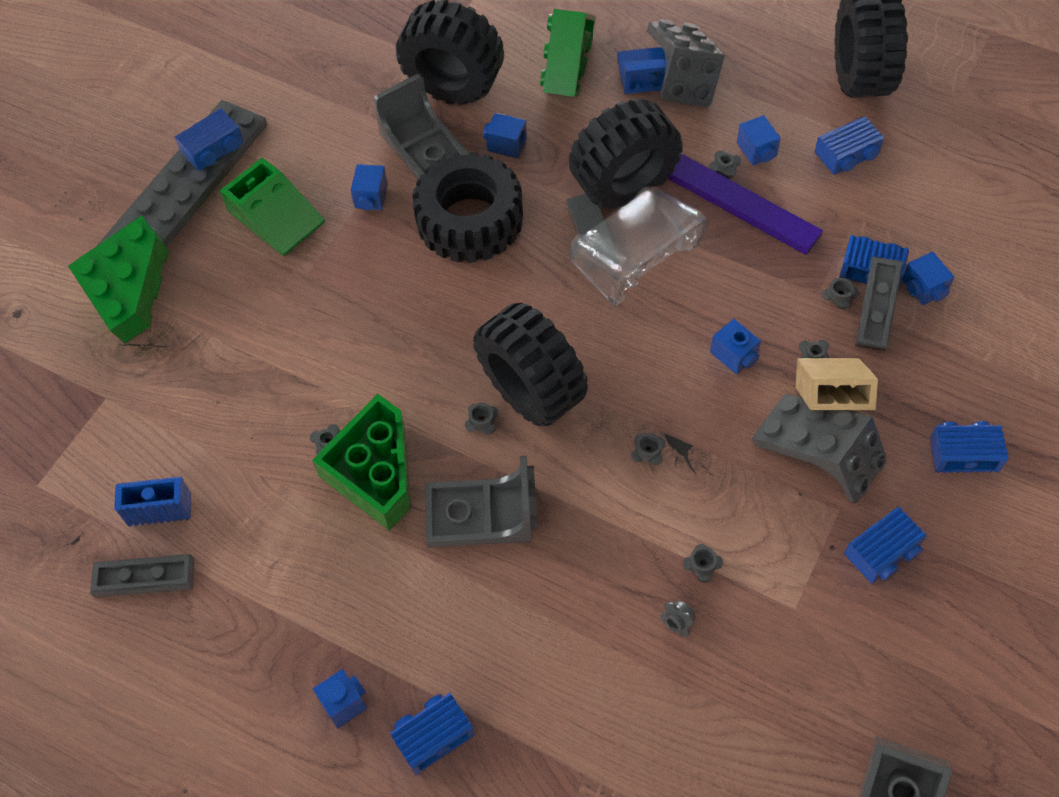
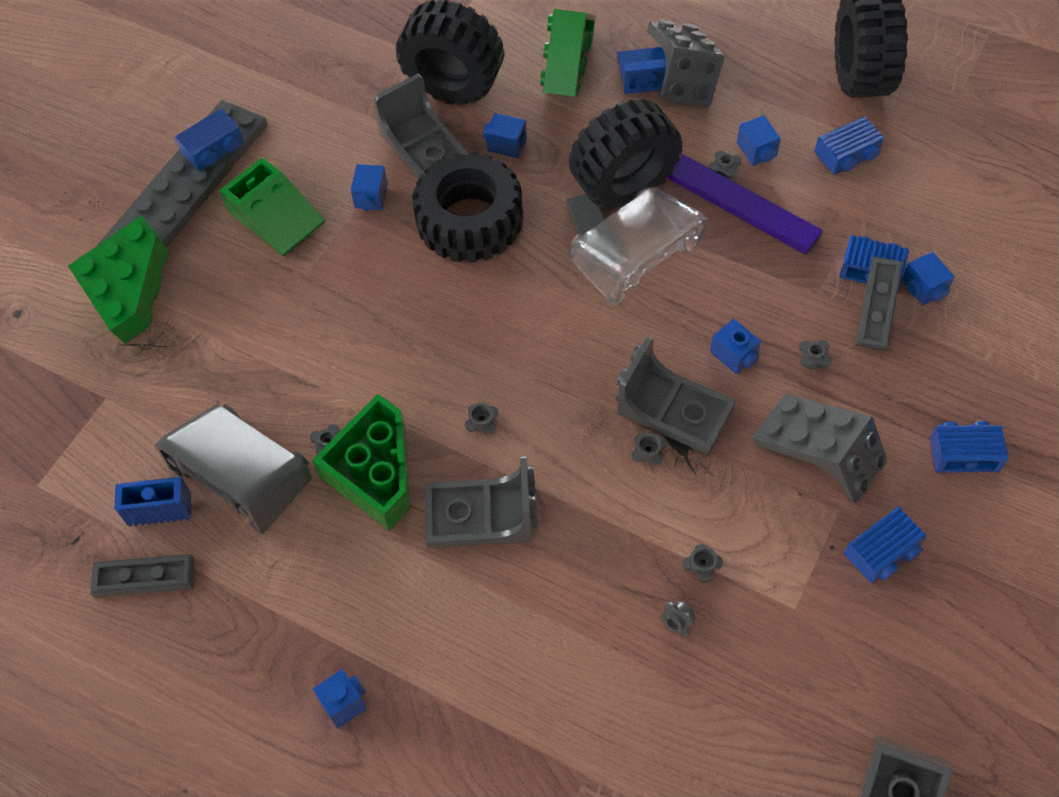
blue brick [390,693,475,775] -> none
black tyre [473,303,588,426] -> none
tan brick [795,358,878,410] -> none
dark grey plate [823,278,859,309] -> none
none -> dark grey windscreen [154,404,312,534]
none -> dark grey bracket [615,337,736,455]

